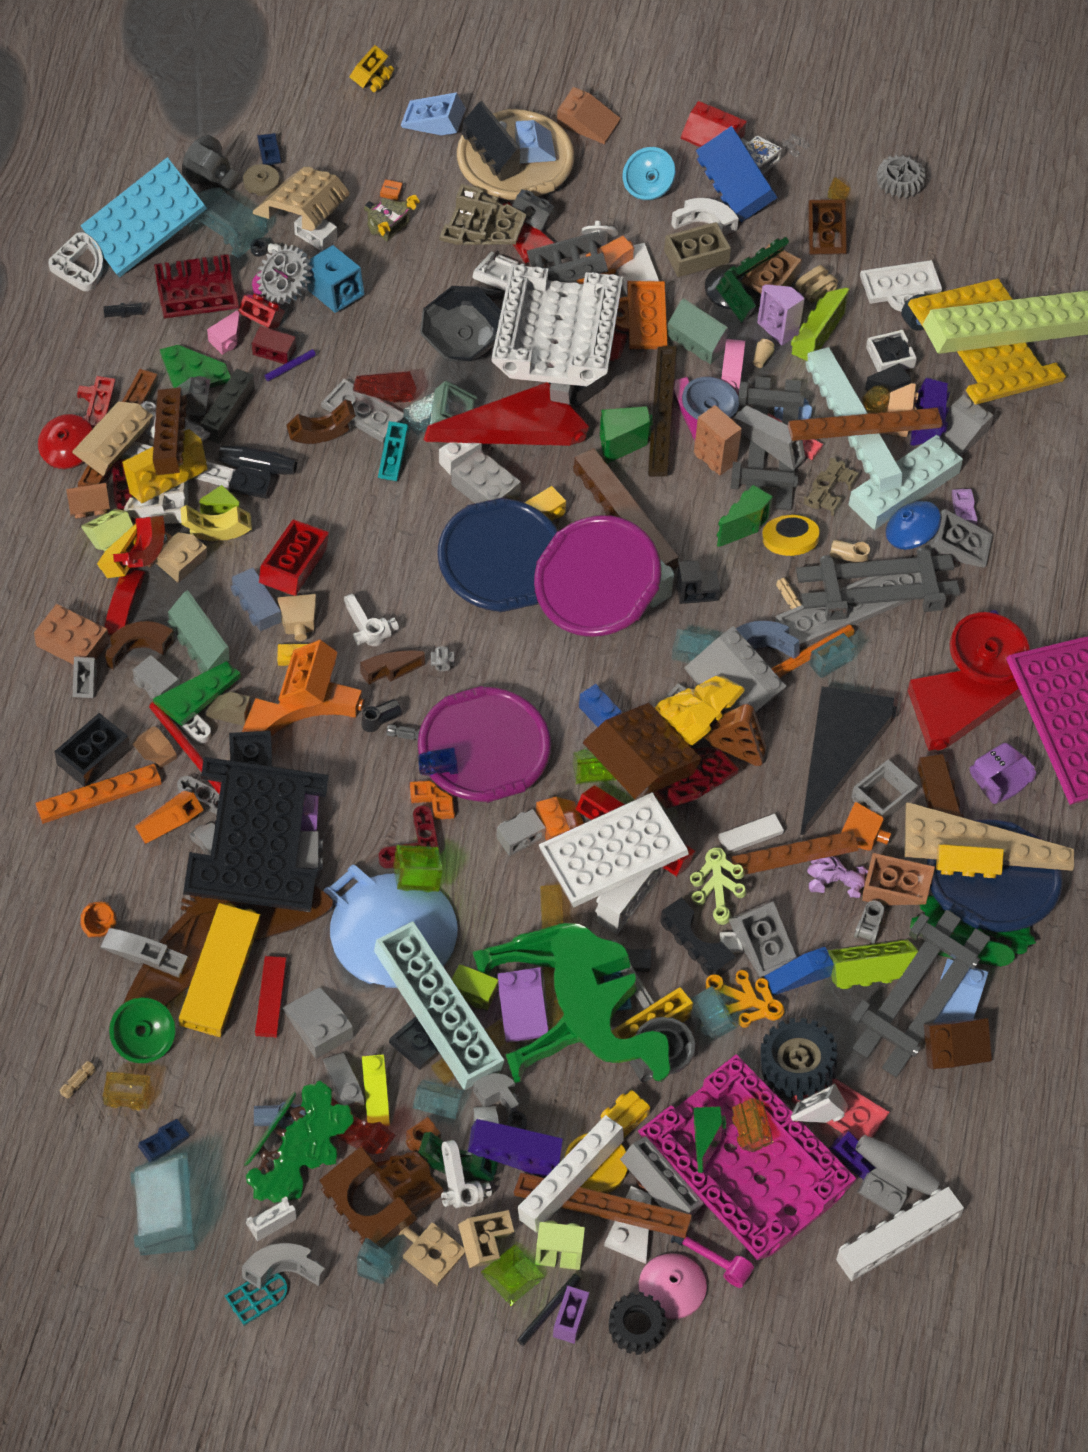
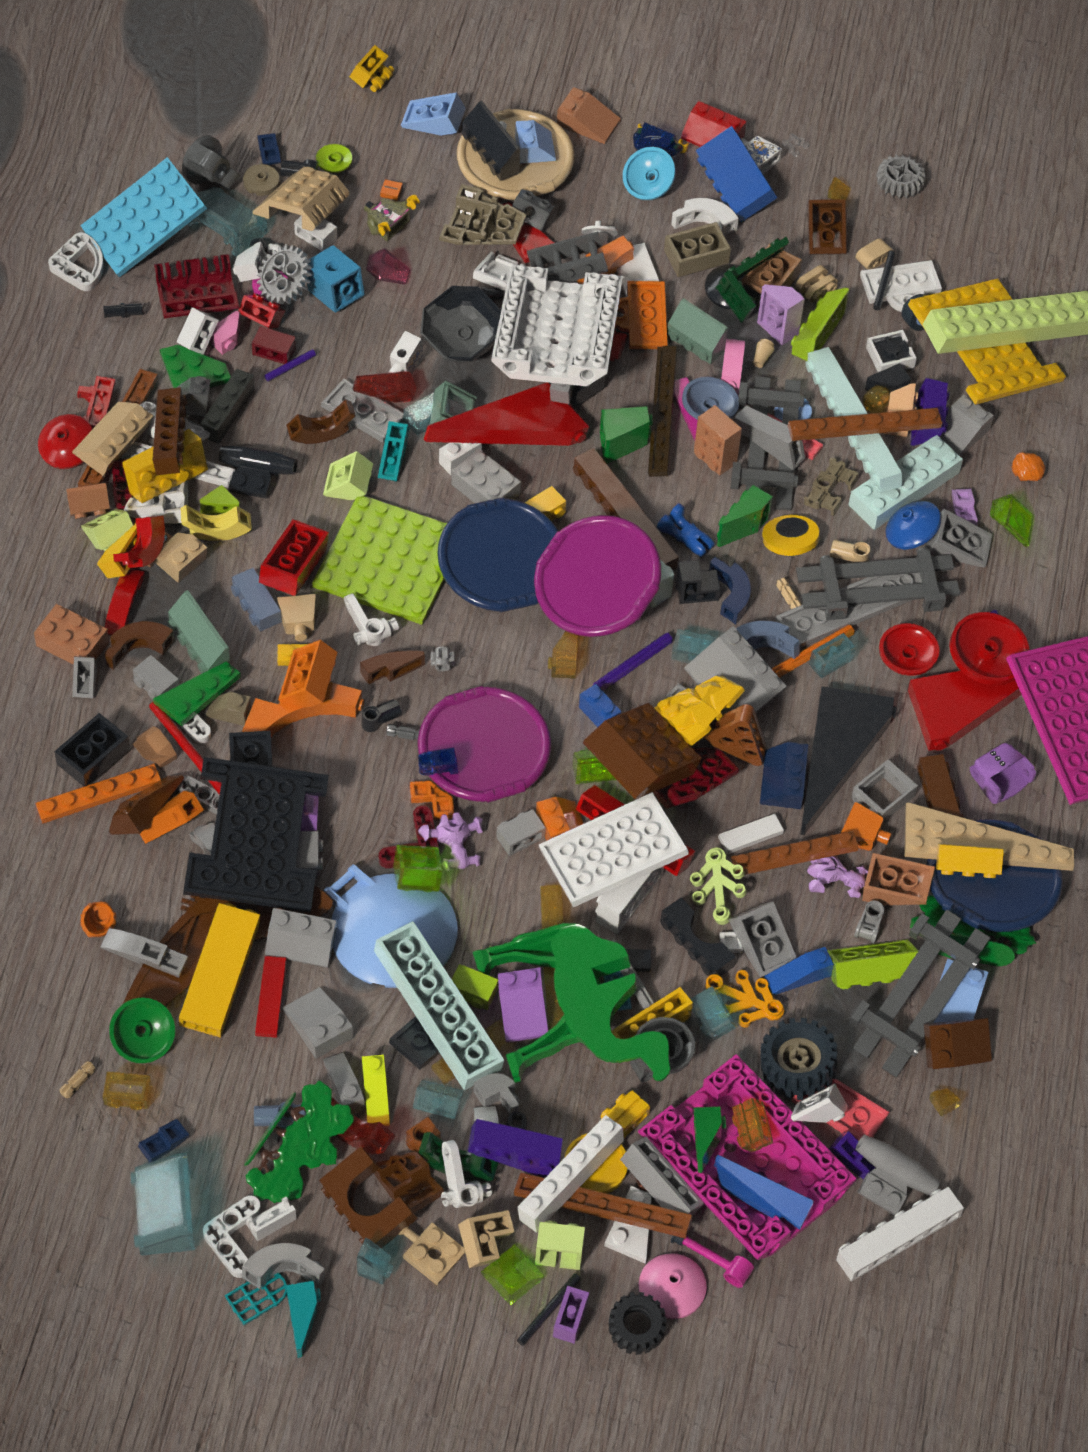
none -> reddish brown wedge [109,775,184,835]
none -> white brick [177,307,219,355]
none -> white beam [203,1196,261,1278]
none -> white slope [233,242,267,282]
none -> light grey slope [265,908,337,968]
none -> black piece [281,159,319,177]
none -> teal slope [286,1281,321,1358]
none -> lime plate [312,496,447,625]
none -> lime dish [316,144,352,173]
none -> yellowish green slope [323,451,373,500]
none -> clear pink slope [365,248,411,285]
none -> white torso [388,331,424,380]
none -> lavender piece [418,812,483,871]
none -> clear yellow slope [548,631,578,679]
none -> dark purple axle [593,633,673,691]
none -> clear blue torso [633,122,689,157]
none -> blue piece [656,503,715,557]
none -> dark blue arch [709,557,751,625]
none -> wedge [714,1155,814,1230]
none -> dark blue slope [760,742,808,810]
none -> tan beam [855,238,894,270]
none -> black bar [873,251,896,311]
none -> red dish [879,623,939,676]
none -> clear yellow slope [929,1088,961,1116]
none -> clear neon green slope [990,494,1034,547]
none -> orange hair [1011,452,1046,481]

